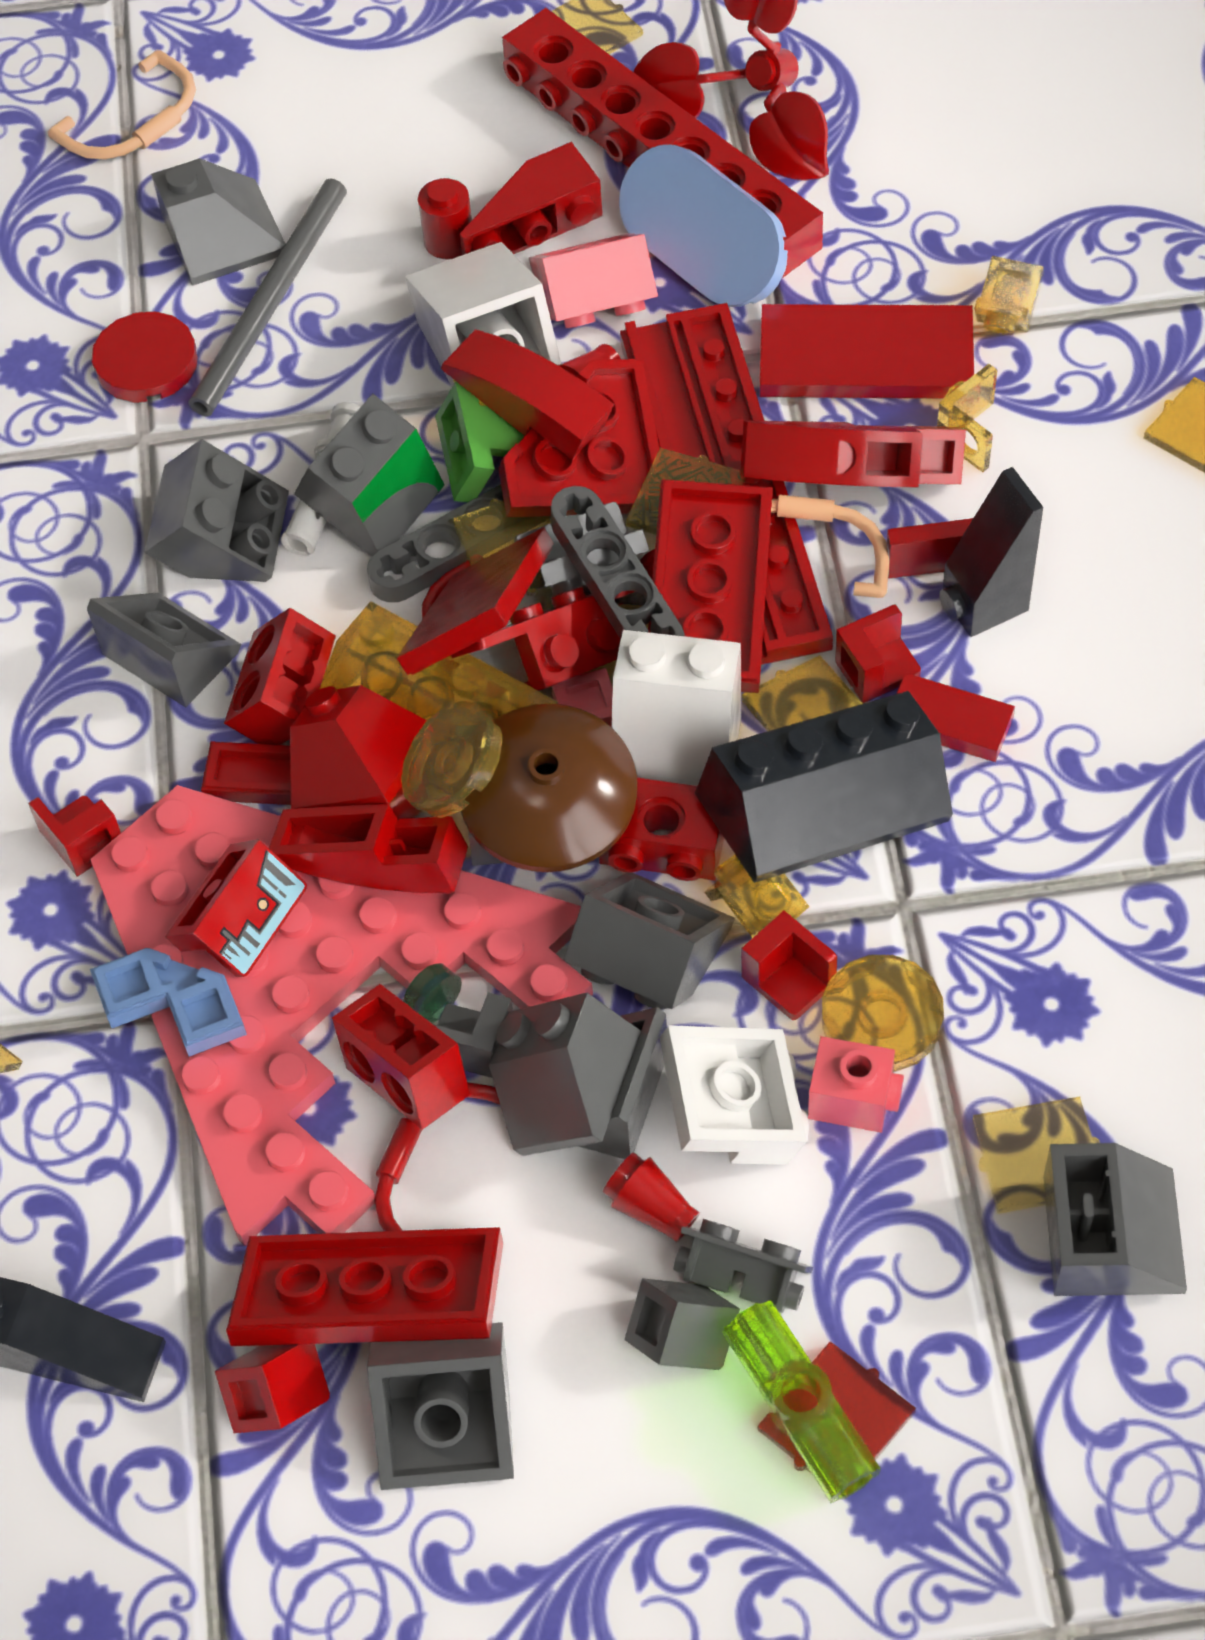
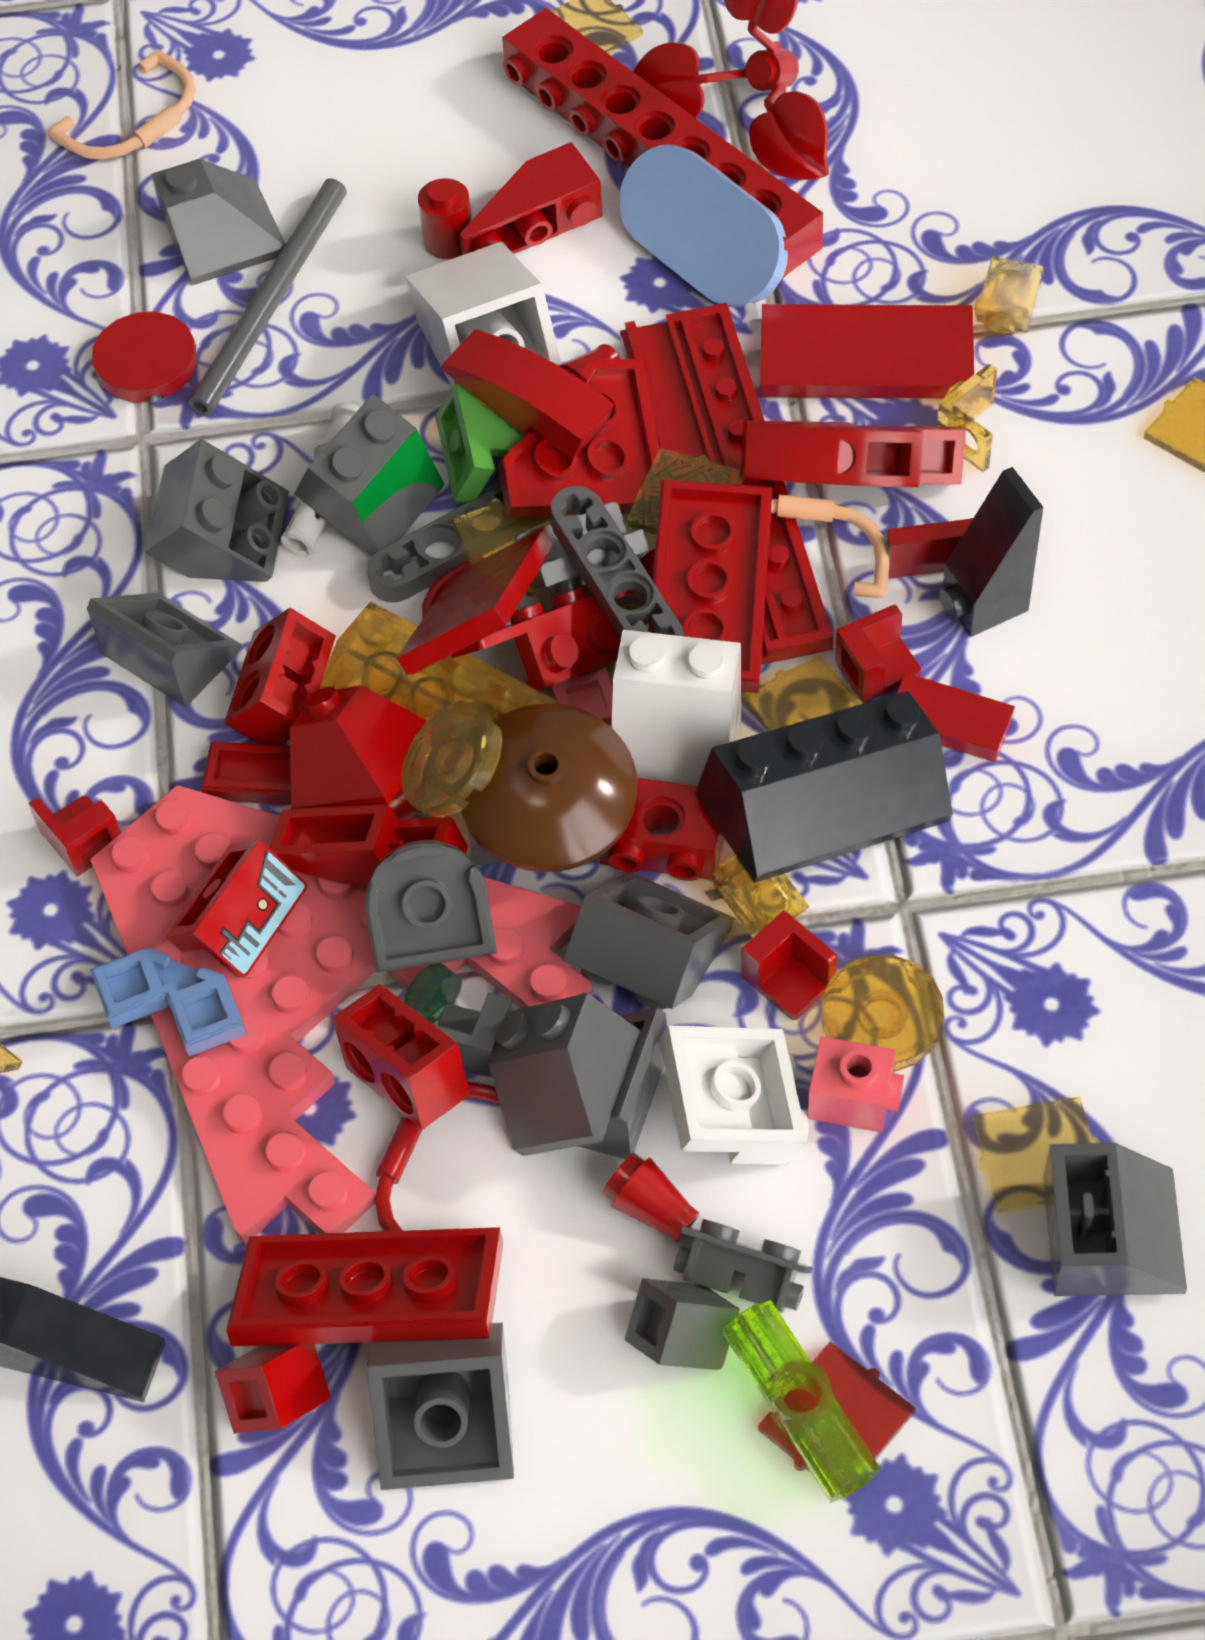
slope [528,233,658,328] -> none
none -> dark grey tile [365,840,497,973]

